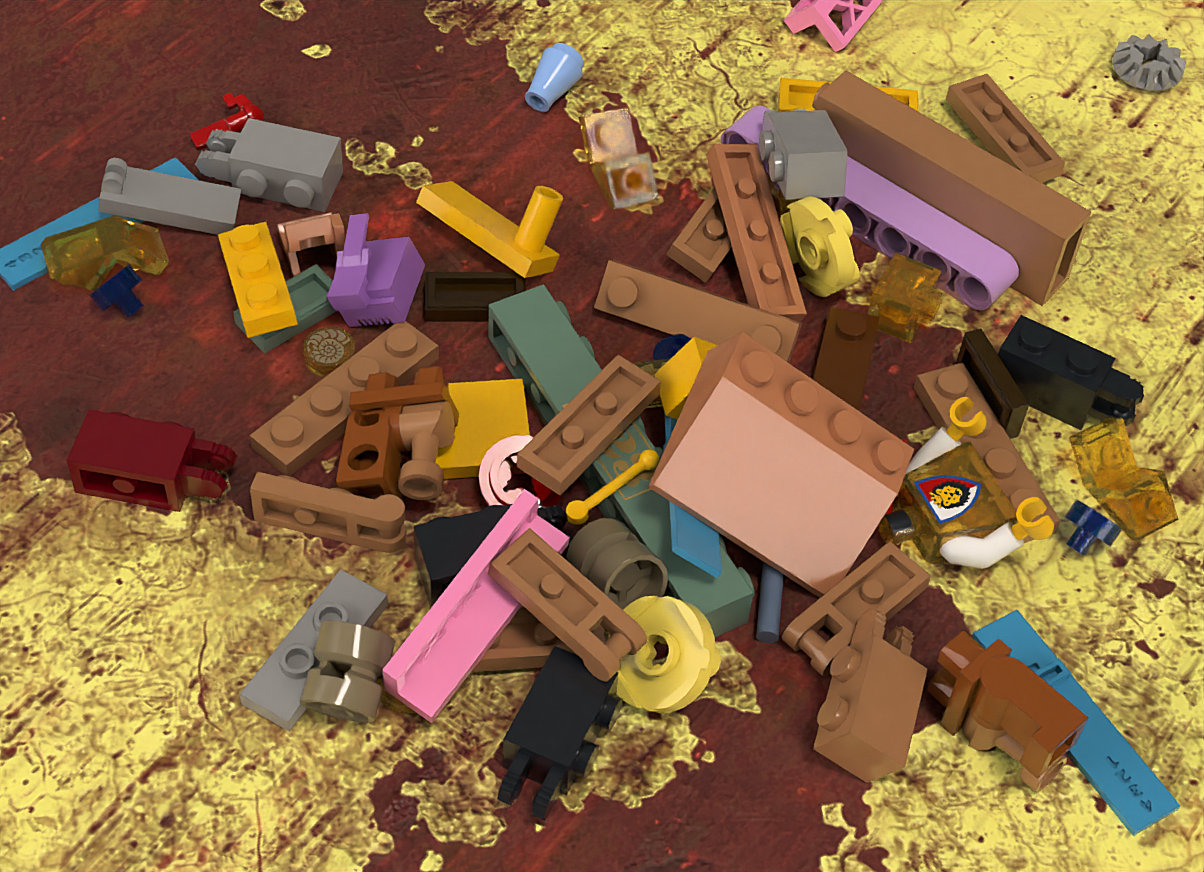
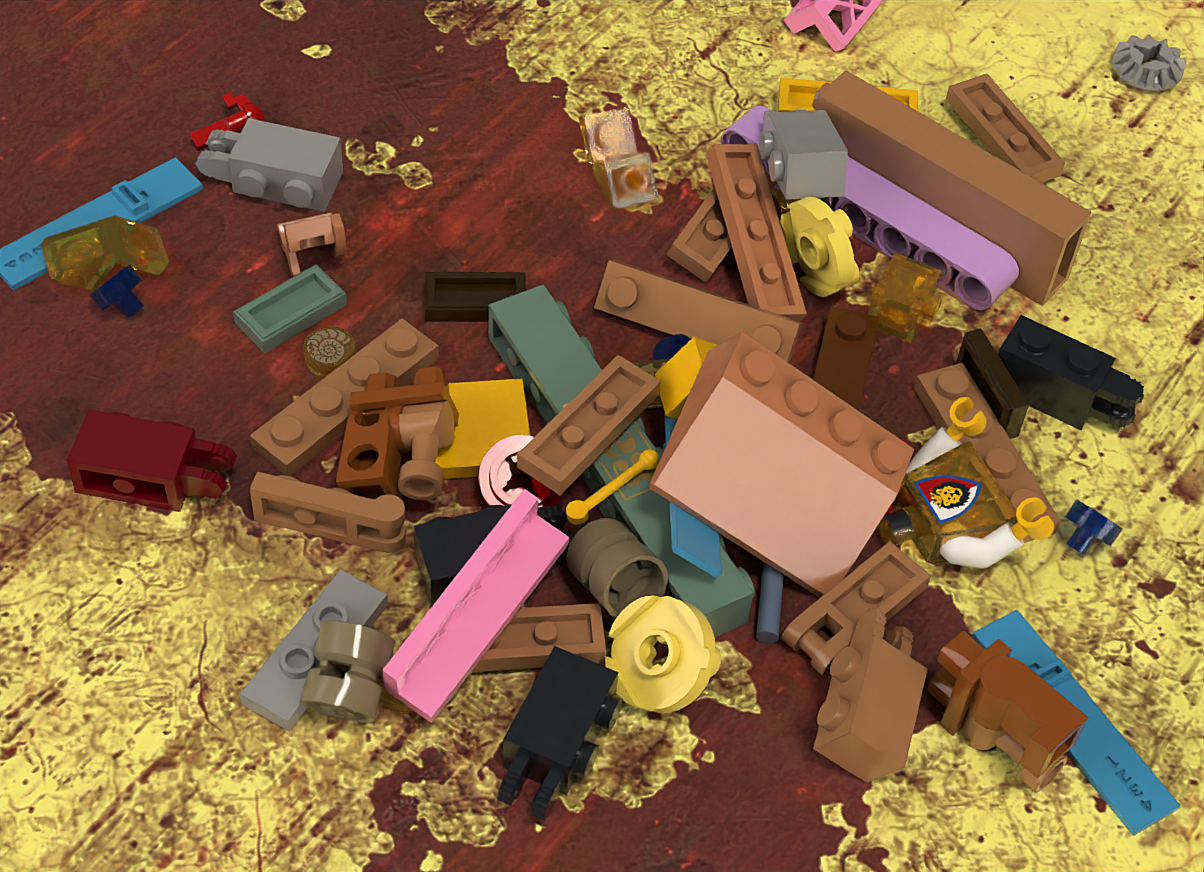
light grey hinge [98,158,241,235] -> none
yellow plate [218,222,298,338] -> none
medium lavender piece [327,213,425,327] -> none
yellow piece [416,181,563,278] -> none
medium nougat plate [487,528,647,682] -> none
light blue cone [525,43,584,112] -> none
clear yellow slope [1069,417,1179,541] -> none

